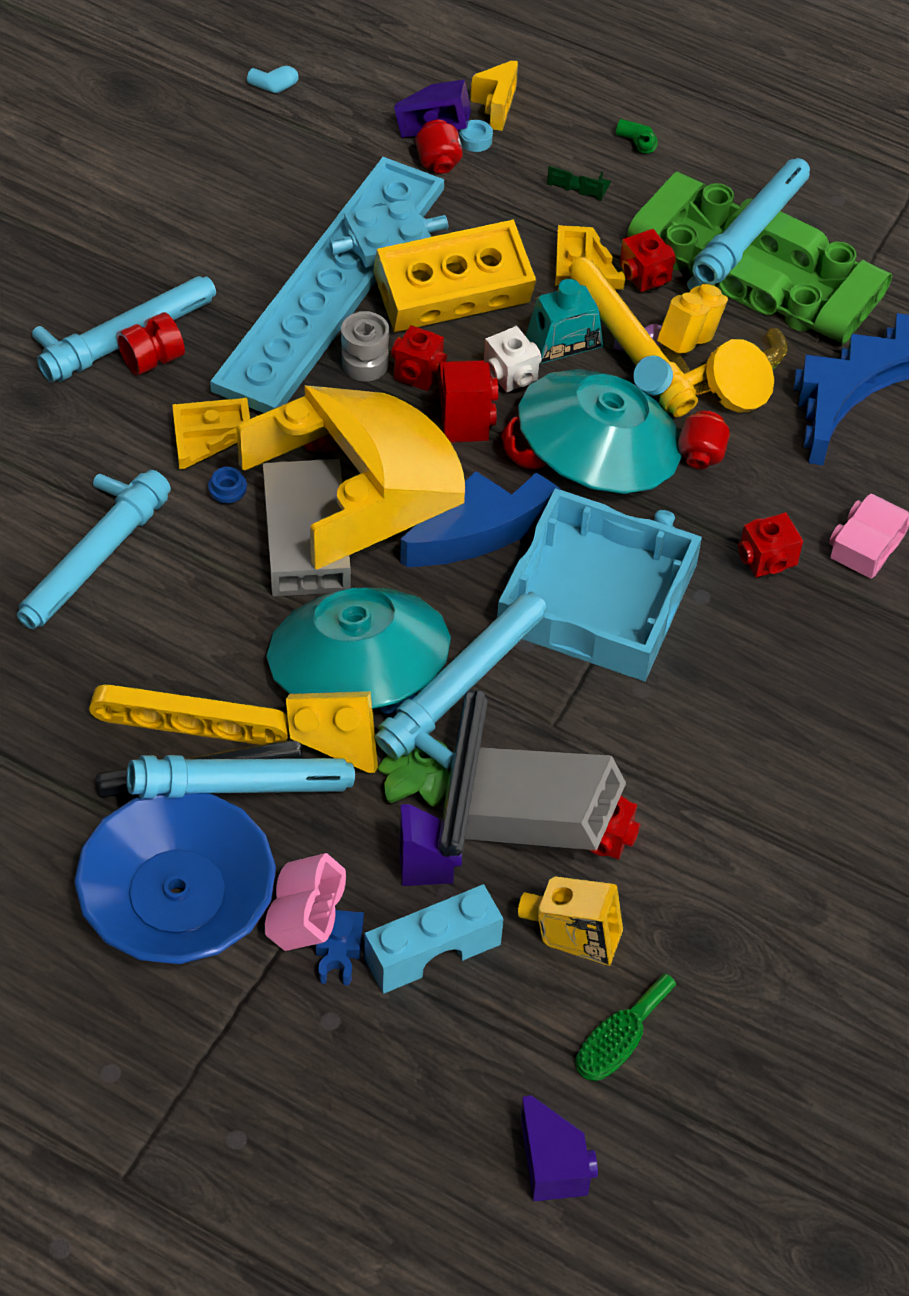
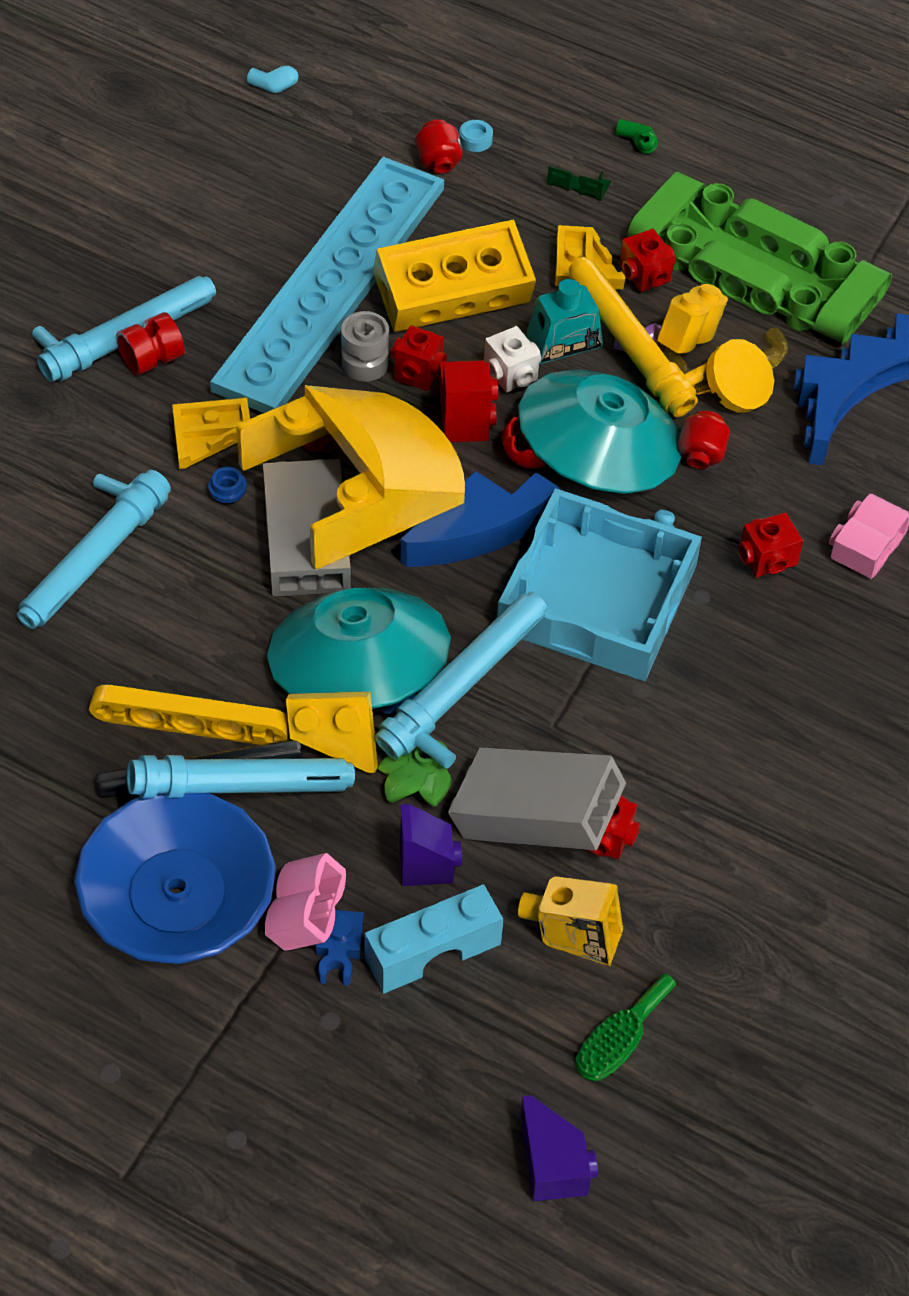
medium azure plate [329,199,448,268] -> none
dark purple slope [394,79,471,138] -> none
black axle [437,690,488,857] -> none
yellow slope [471,60,518,131] -> none
medium azure tile [634,355,673,395] -> none
medium azure cylinder [687,158,810,290] -> none

